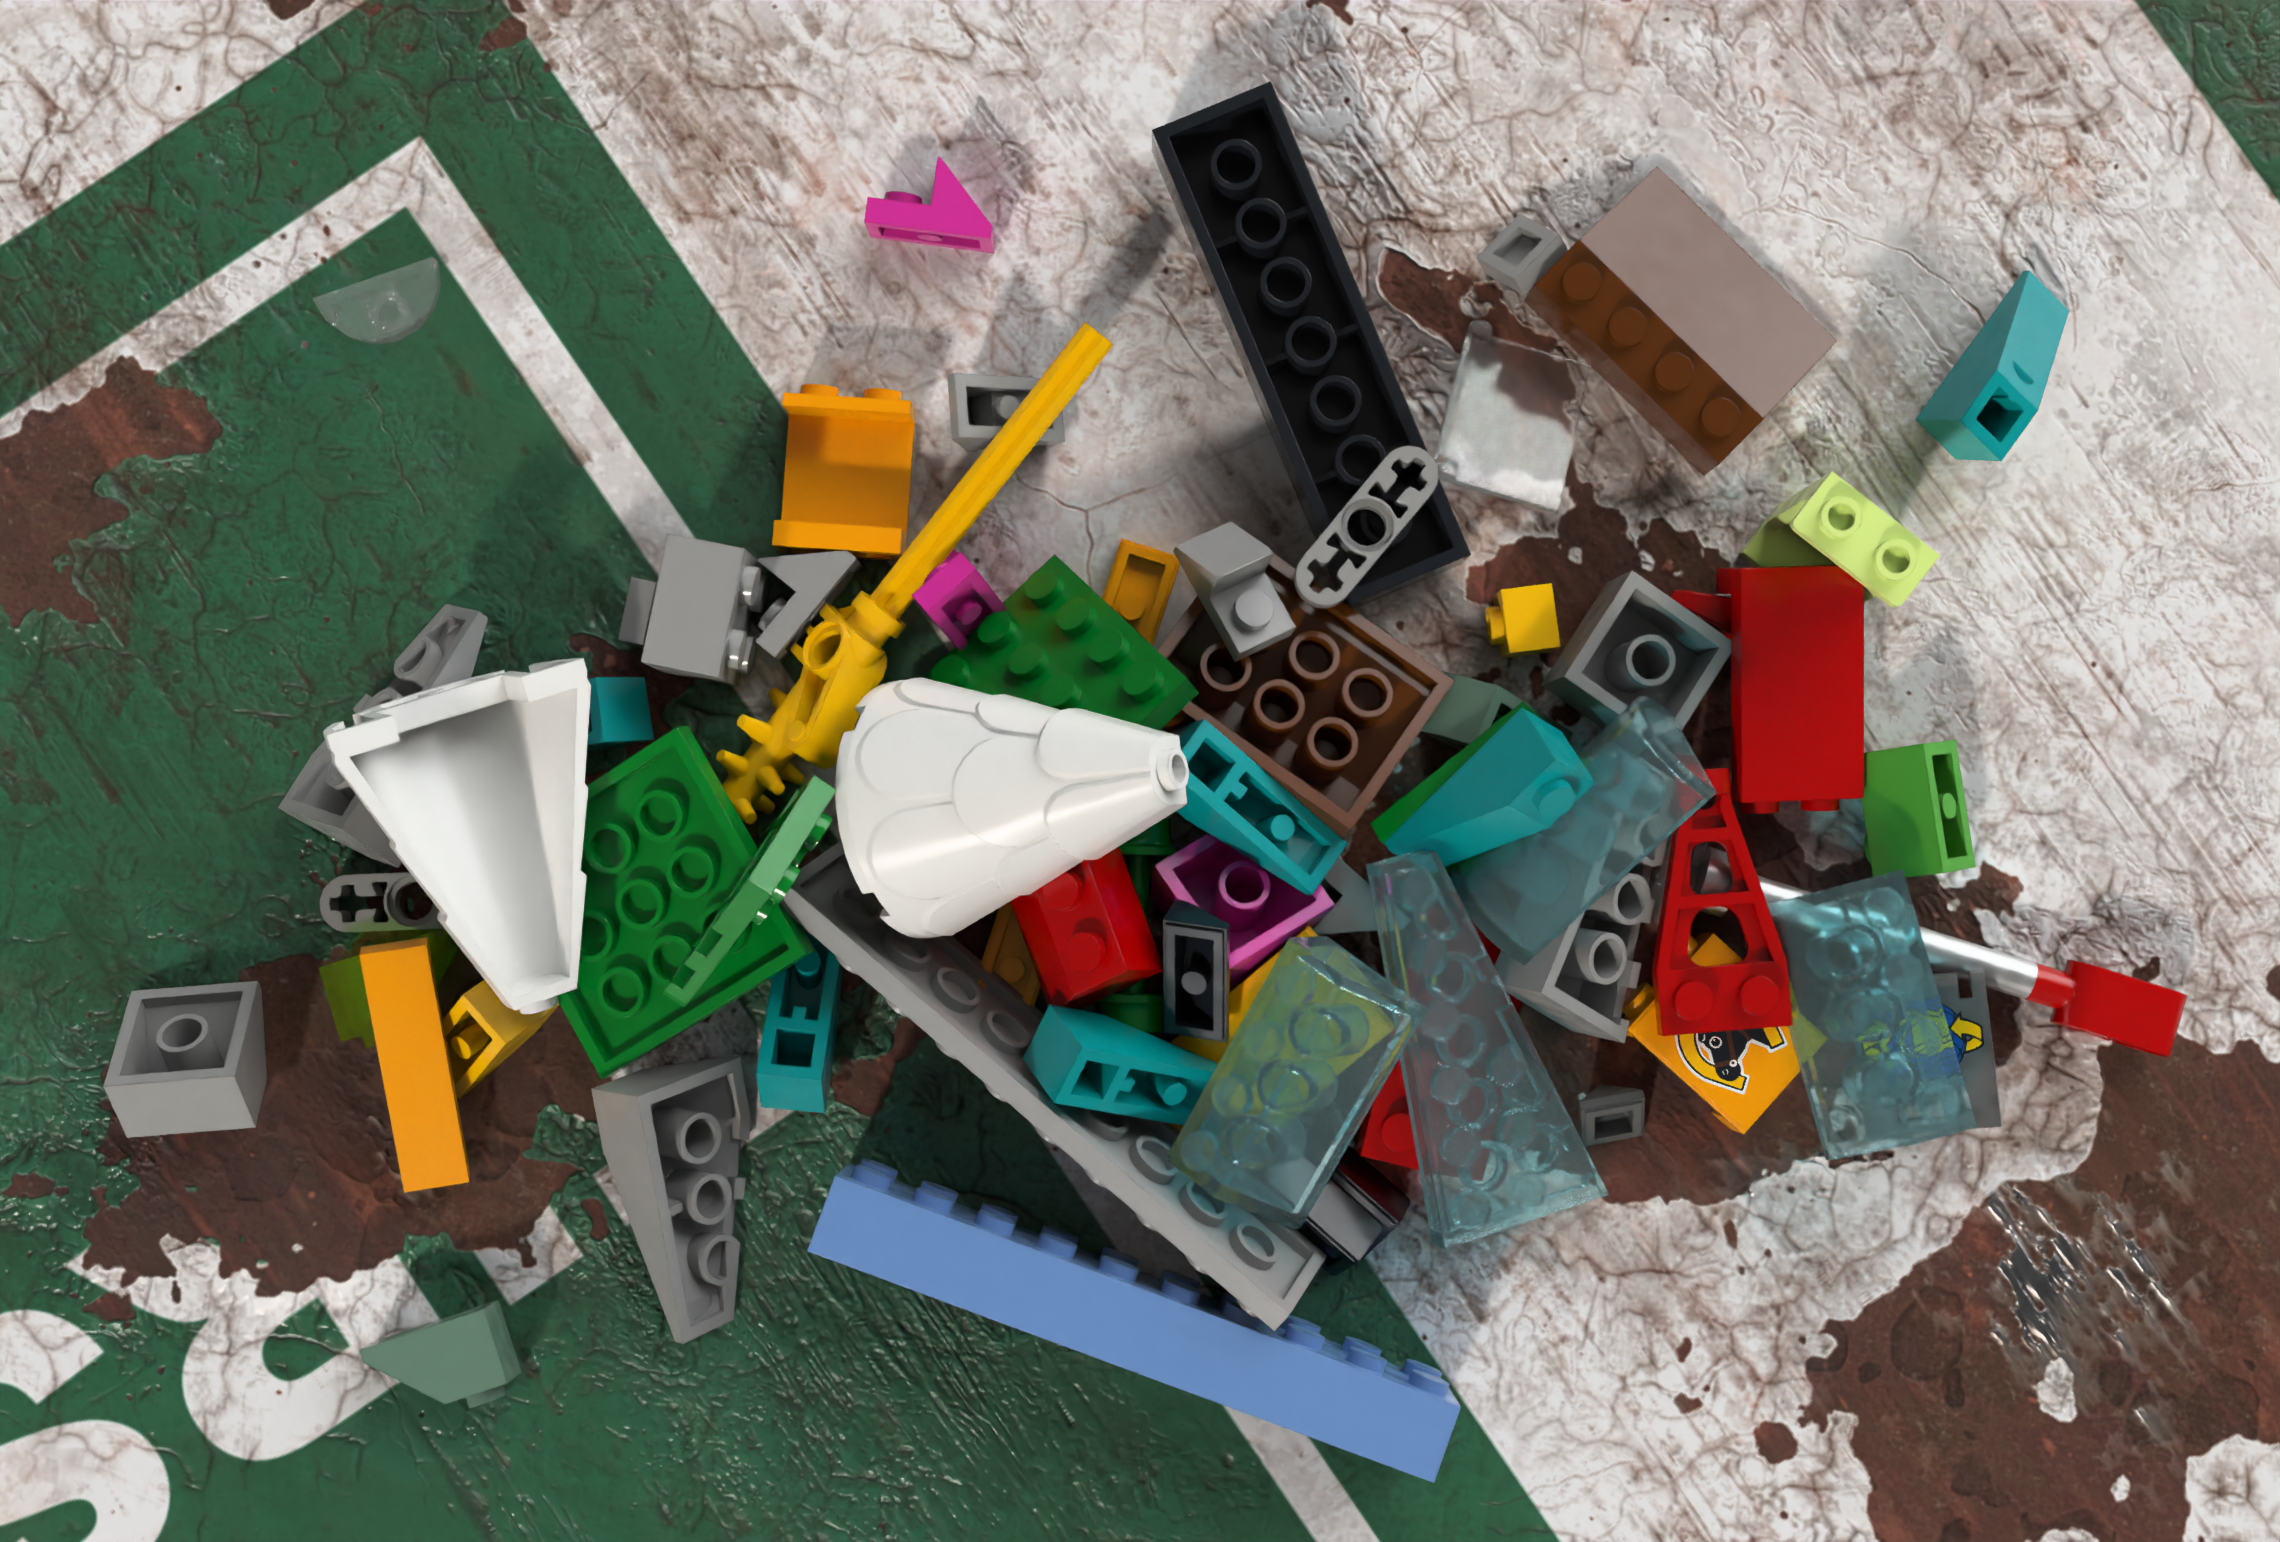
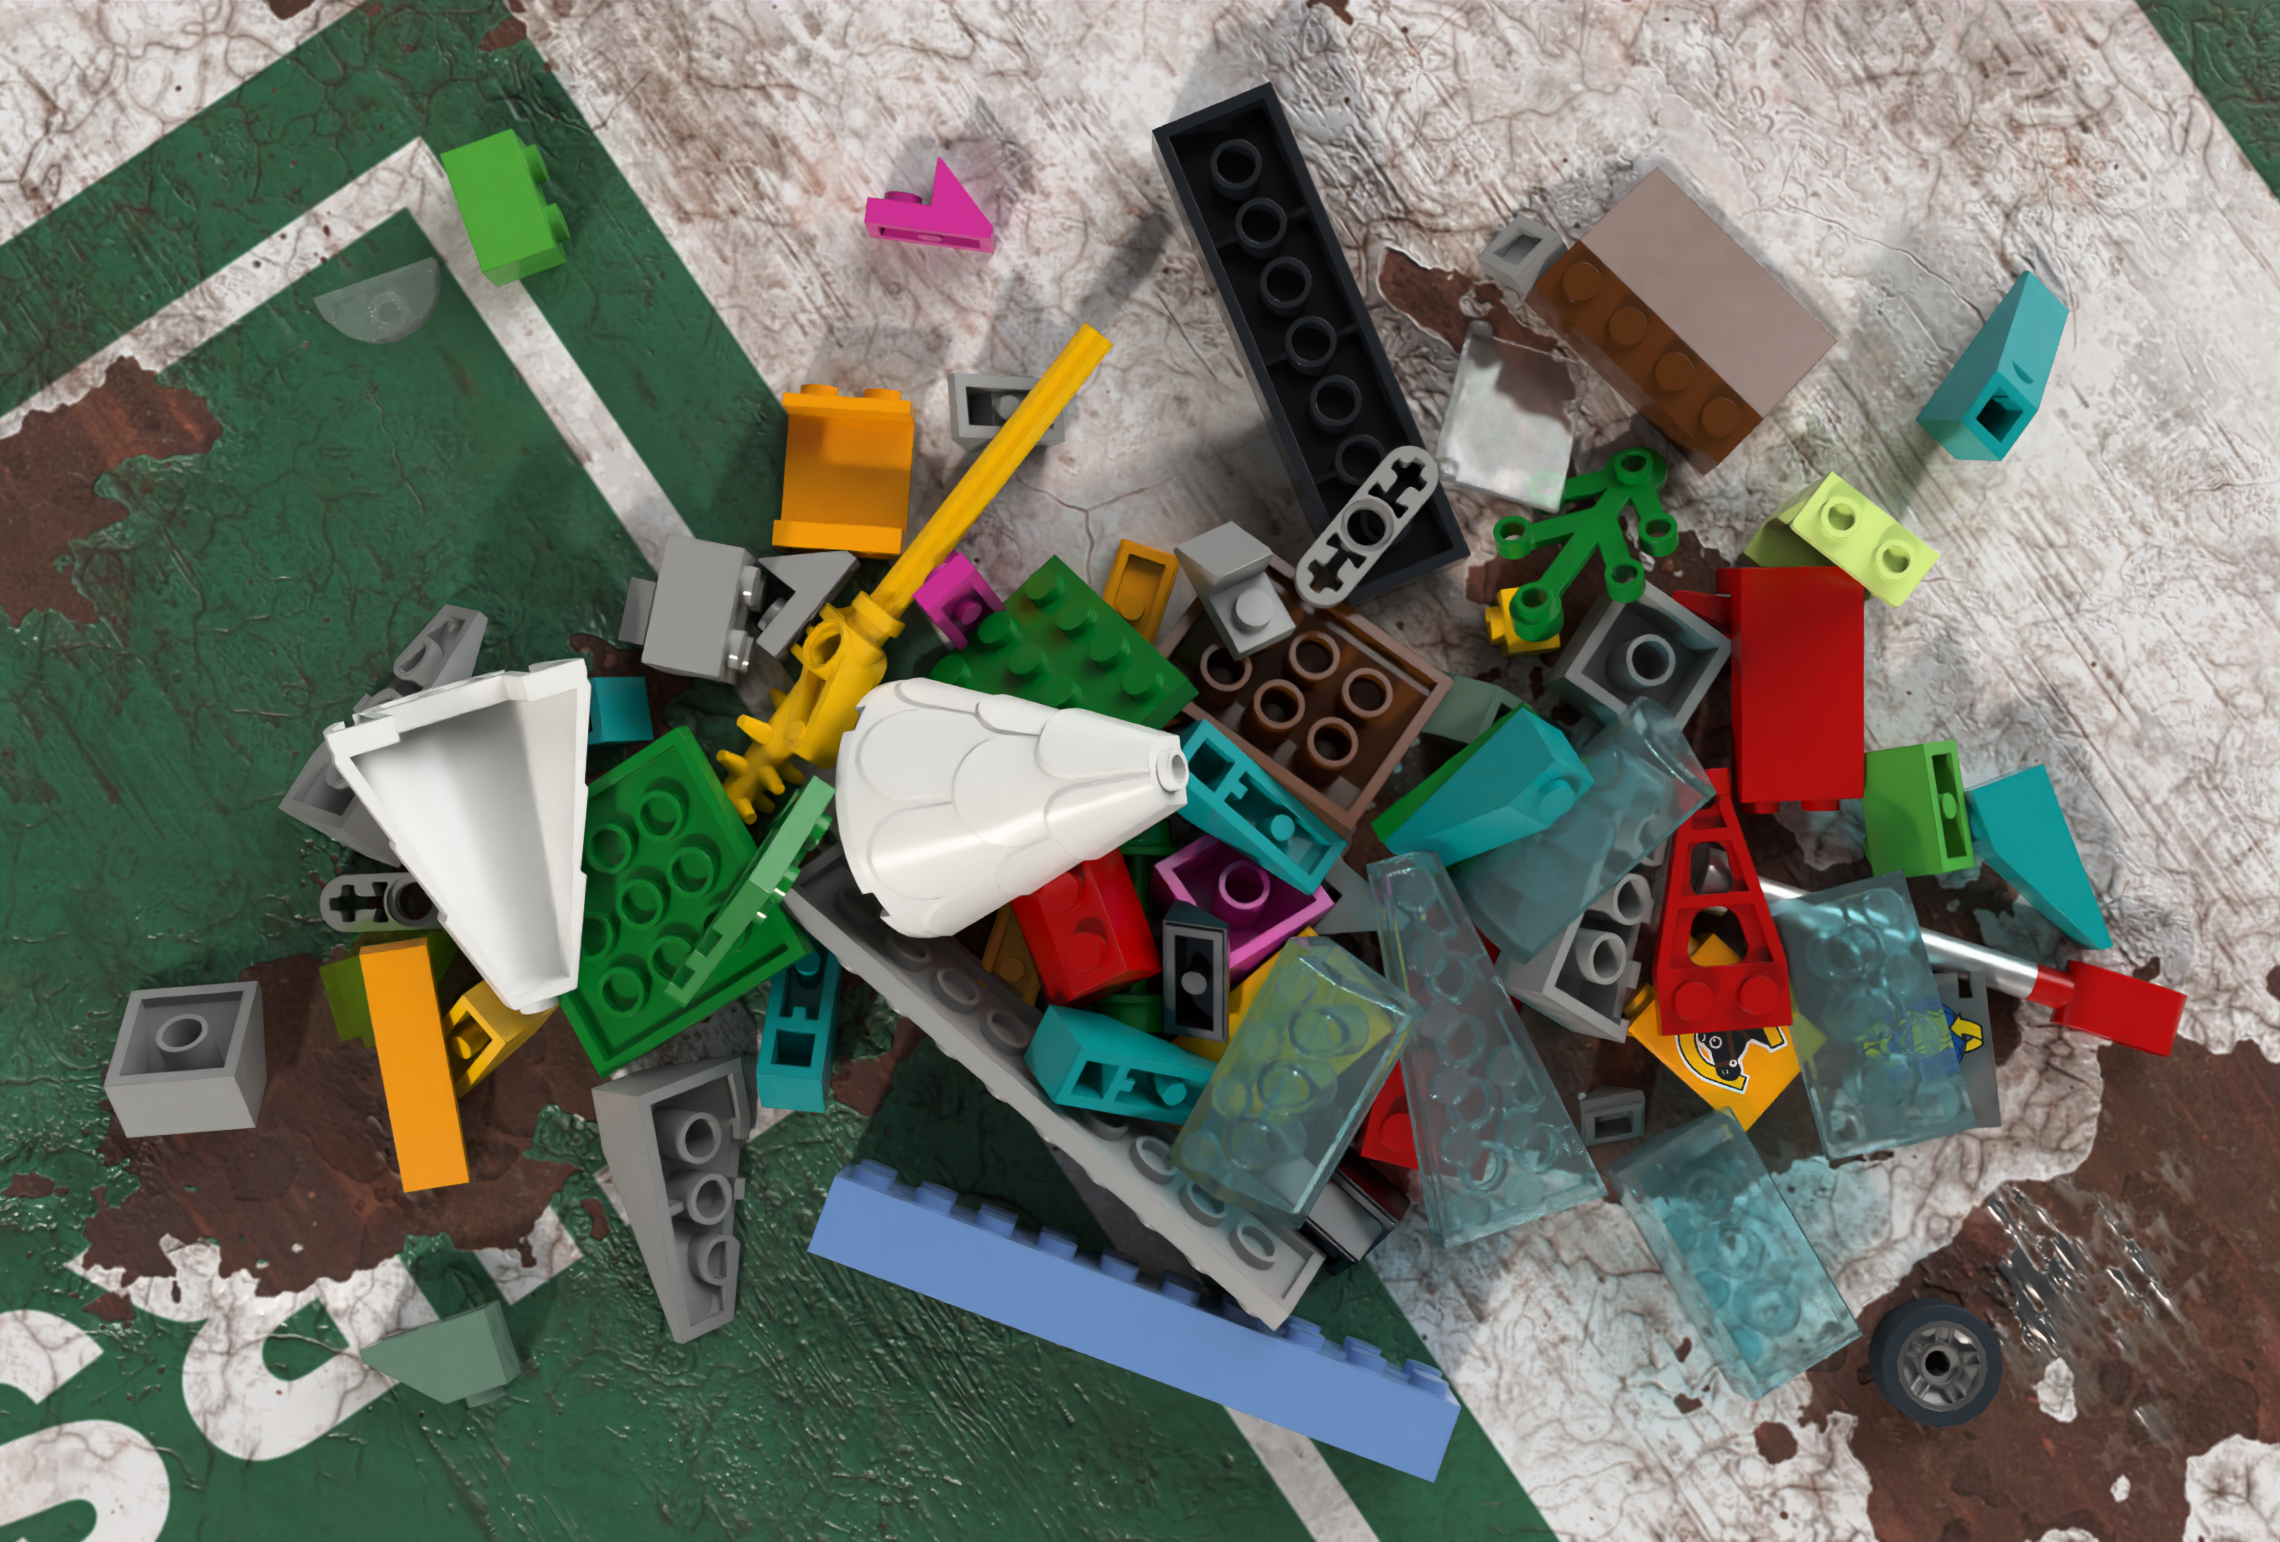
none -> bright green brick [440,128,570,287]
none -> green plant [1493,447,1679,642]
none -> clear light blue slope [1602,1105,1864,1402]
none -> wheel [1868,1297,2003,1428]
none -> teal slope [1964,764,2113,951]

